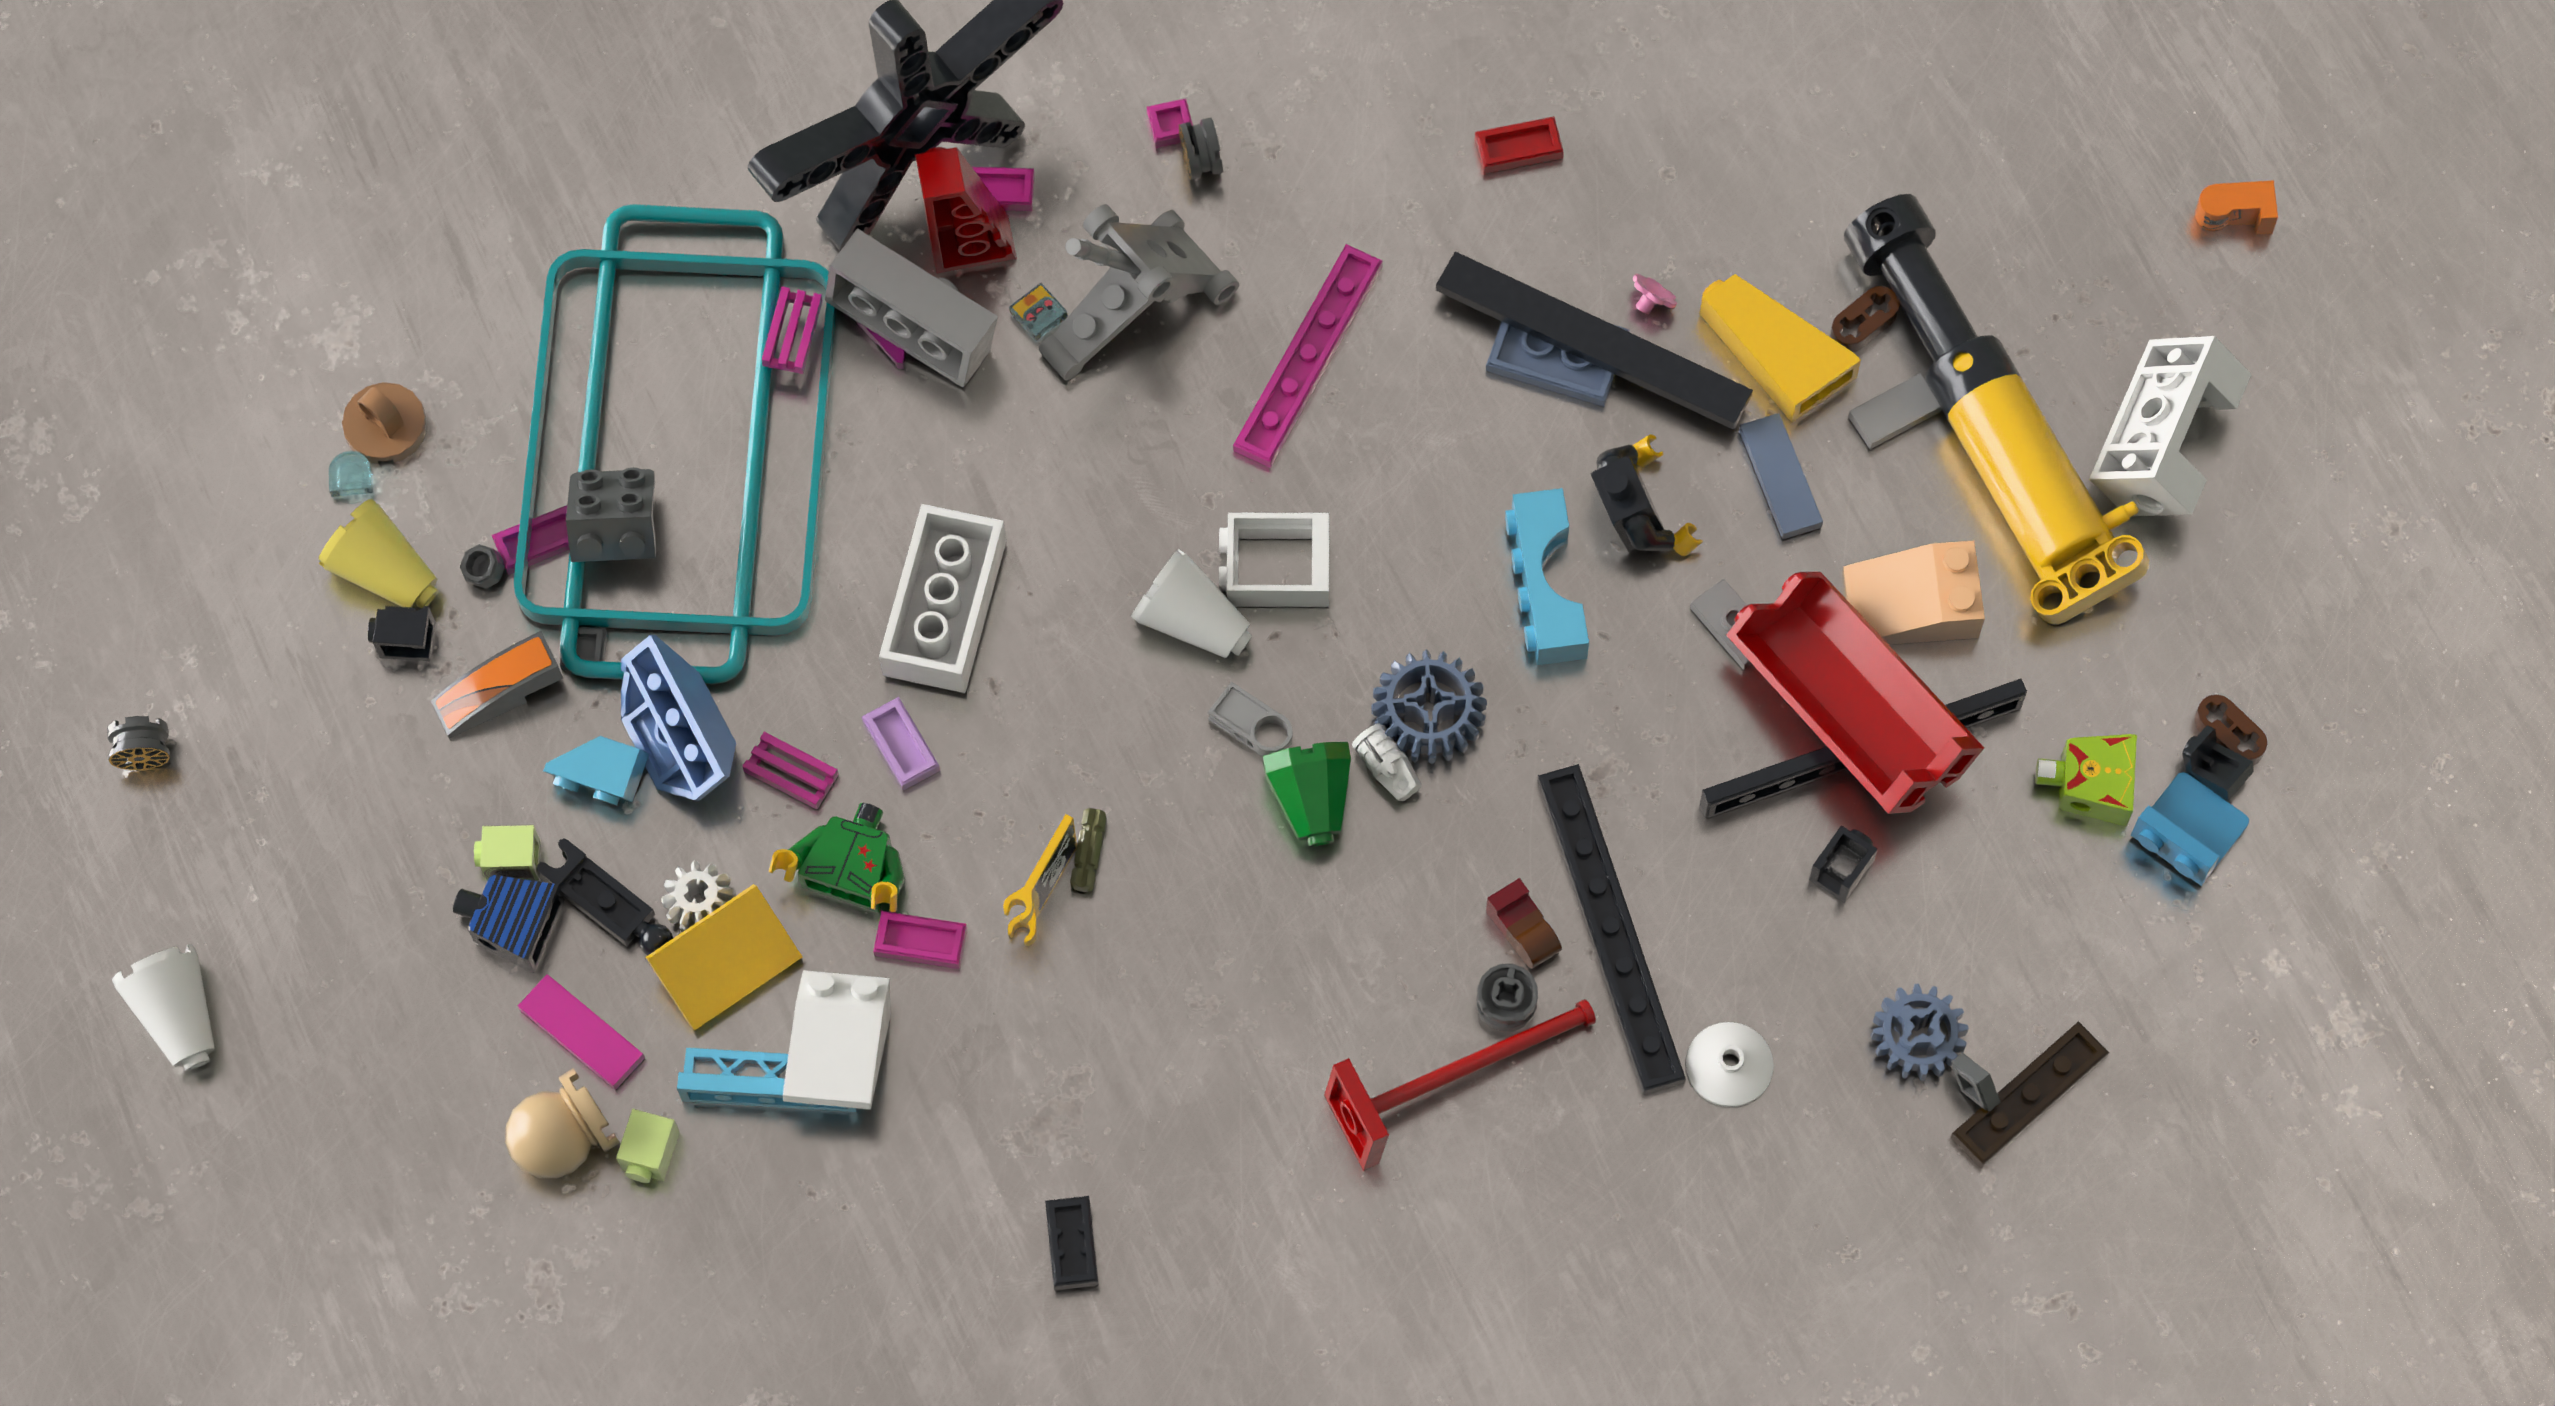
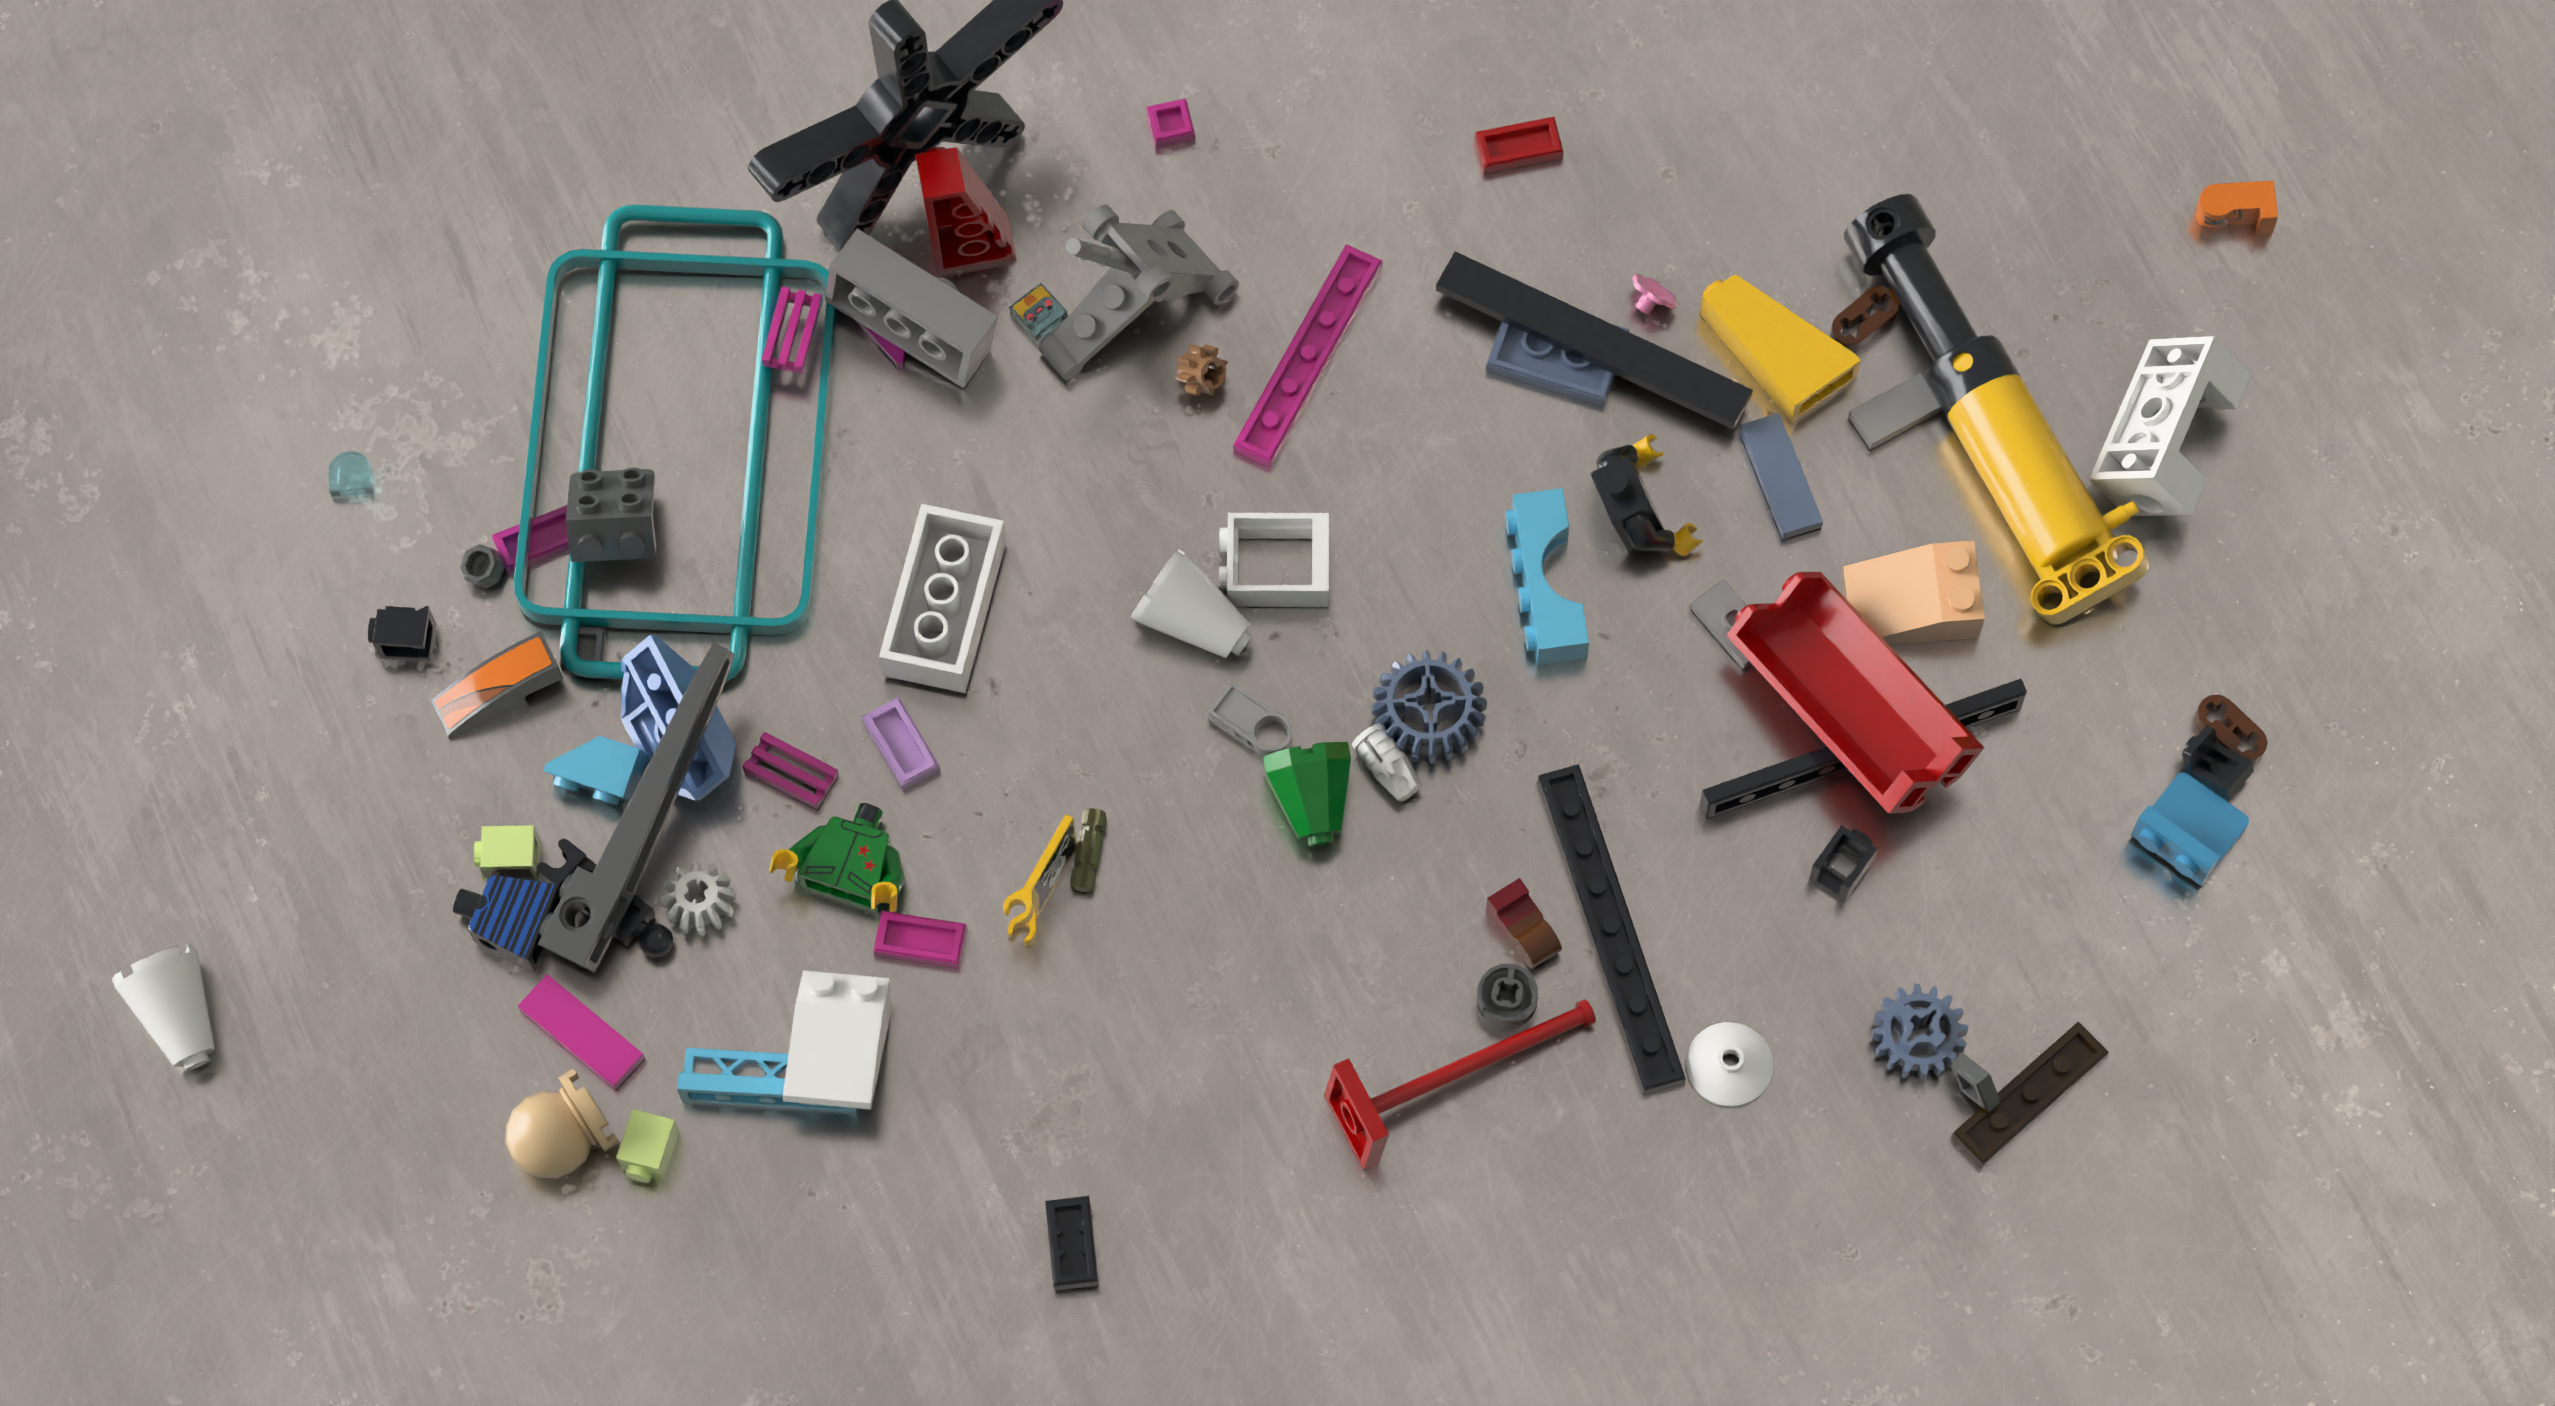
dark grey wheel [107,716,170,770] -> none
light yellow cone [319,499,439,609] -> none
medium nougat tile [342,382,426,464] -> none
yellow tile [645,884,803,1031] -> none
dark pink tile [972,167,1035,212] -> none
dark grey wheel [1179,117,1223,179] -> none
lime torso [2035,734,2137,826] -> none
none -> dark grey piece [538,643,735,973]
none -> medium nougat gear [1175,344,1228,396]

